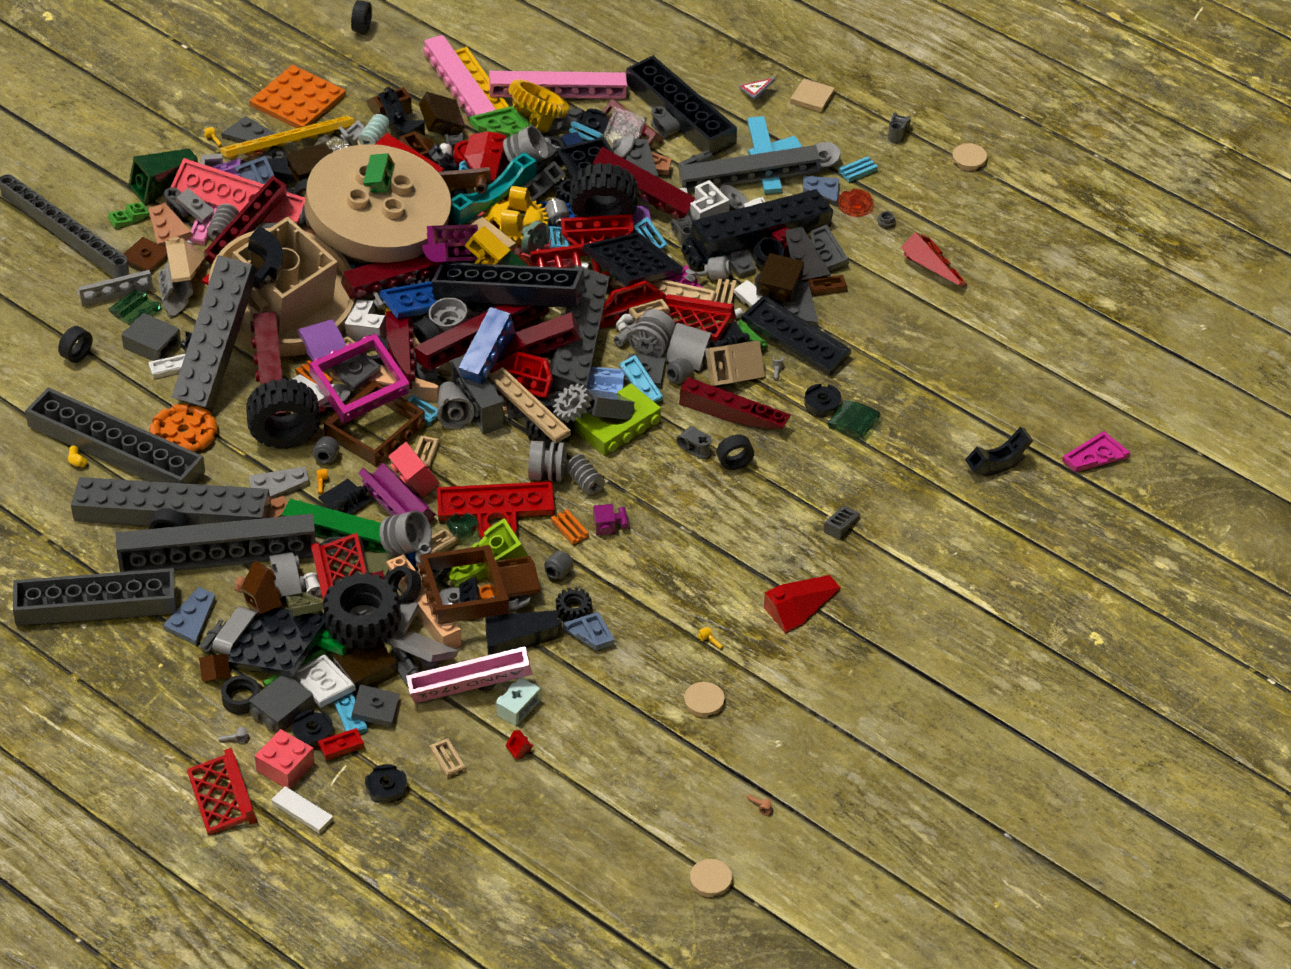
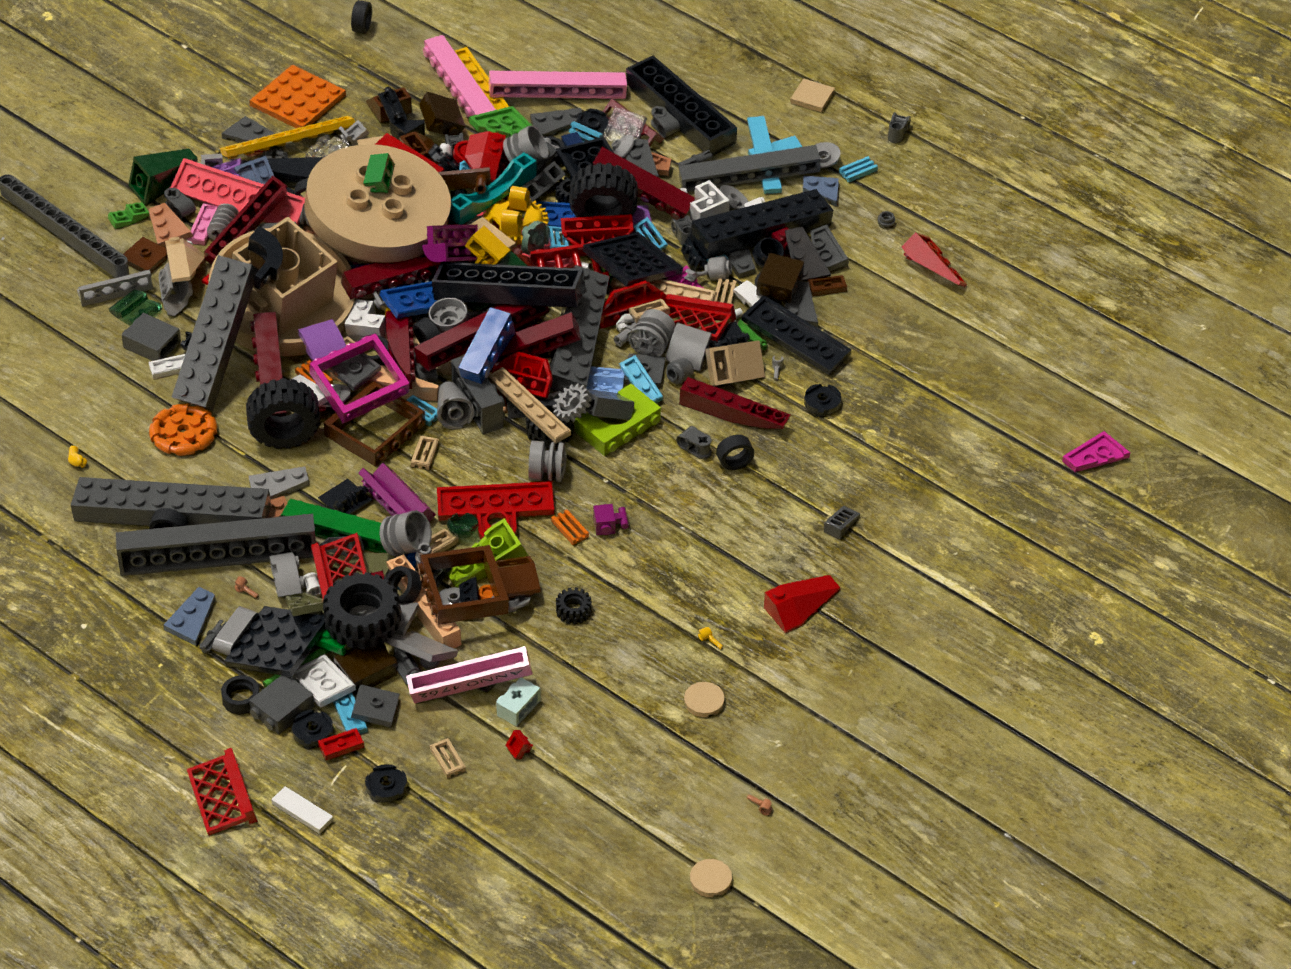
dark grey brick [13,568,176,626] -> none
dark grey brick [25,387,205,484] -> none
black tyre [58,326,93,363] -> none
light grey plate [175,188,214,223] -> none
reddish brown panel [199,654,230,682] -> none
yellow hand [204,127,222,147] -> none
light grey hand [218,727,249,743] -> none
reddish brown slope [241,561,282,614] -> none
coral brick [255,729,315,789] -> none
dark brown brick [286,142,333,183] -> none
dark grey head [313,436,340,465] -> none
light orange hand [317,468,328,494] -> none
light aqua piece [358,114,390,145] -> none
coral brick [388,442,440,498] -> none
black slope [485,610,562,656] -> none
yellow piece [508,79,569,133] -> none
dark grey head [544,551,573,580] -> none
light grey head [545,198,570,226] -> none
sand blue wing [563,612,614,651] -> none
light grey piece [566,454,605,495] -> none
piece [739,77,775,99] -> none
clear green slope [827,400,881,438] -> none
clear red tile [838,188,873,217] -> none
tan tile [952,143,987,171] -> none
black arch [965,427,1034,476] -> none

